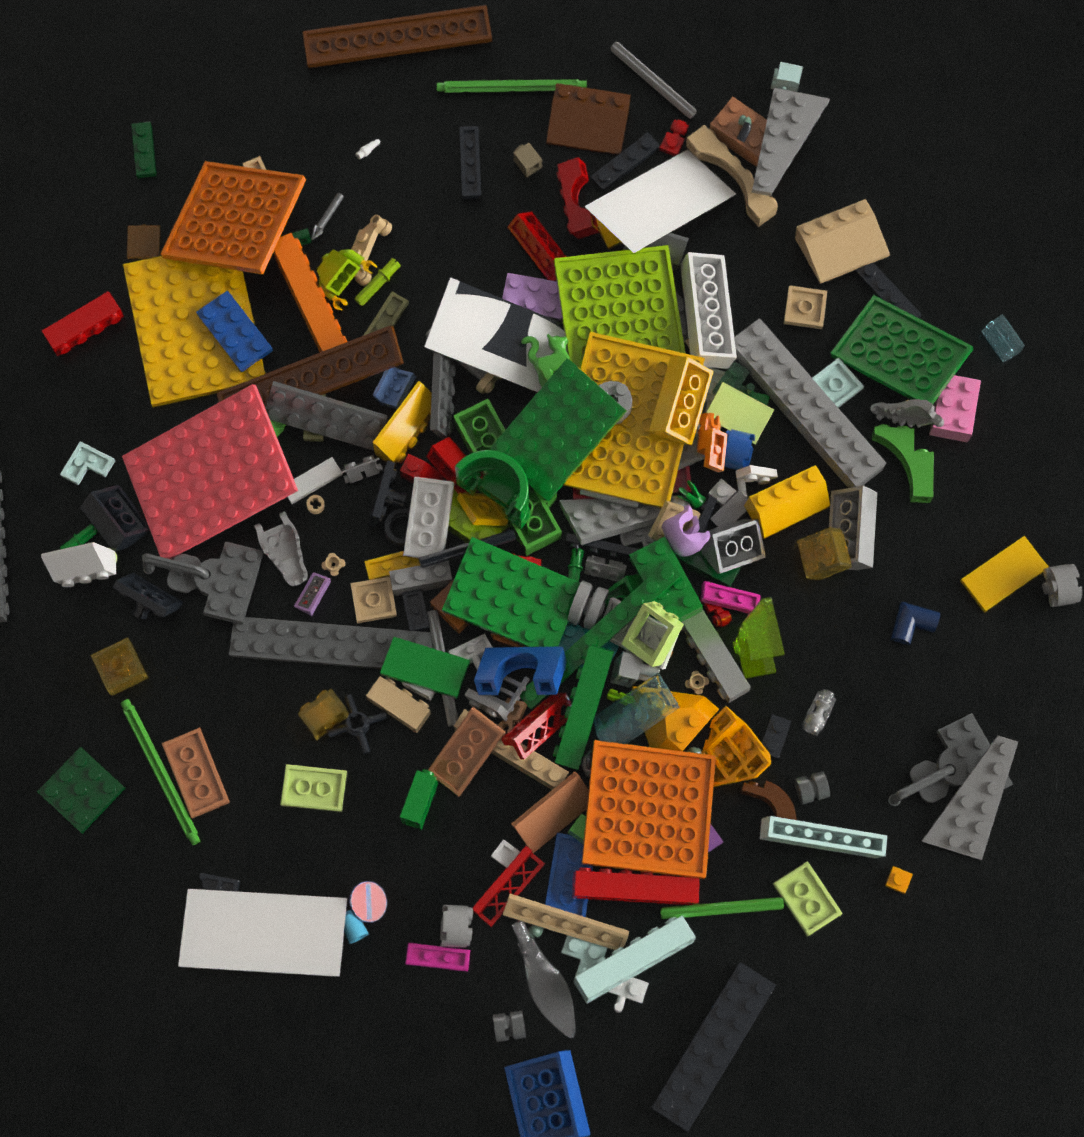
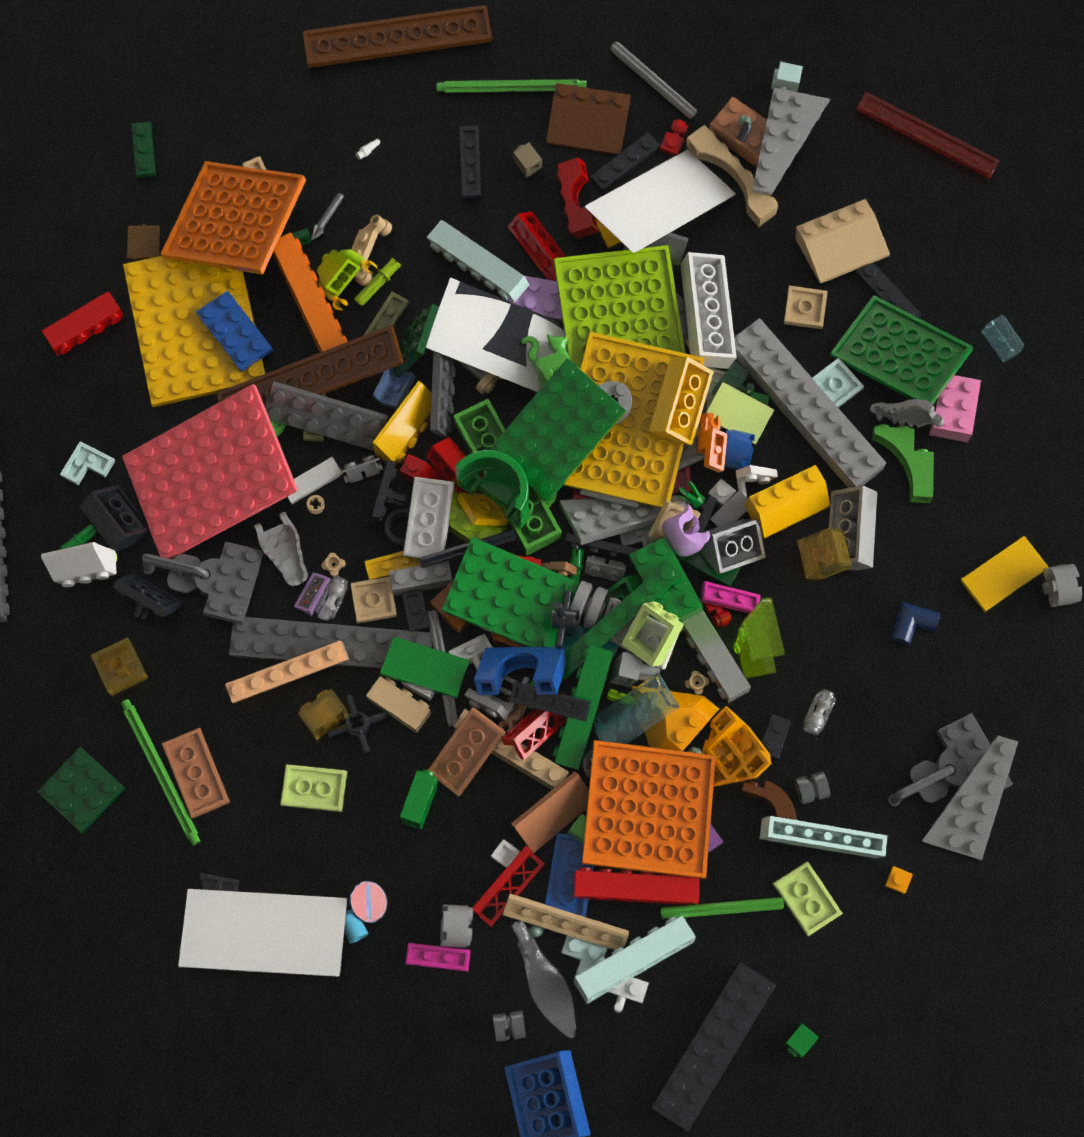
none -> light nougat brick [225,641,349,703]
none -> clear piece [315,576,348,621]
none -> dark green plate [392,304,439,378]
none -> light aqua brick [427,220,529,302]
none -> black plate [509,681,591,721]
none -> medium nougat plate [541,562,577,577]
none -> black bar [551,591,580,649]
none -> green brick [784,1023,819,1058]
none -> clear red plate [856,92,1000,178]

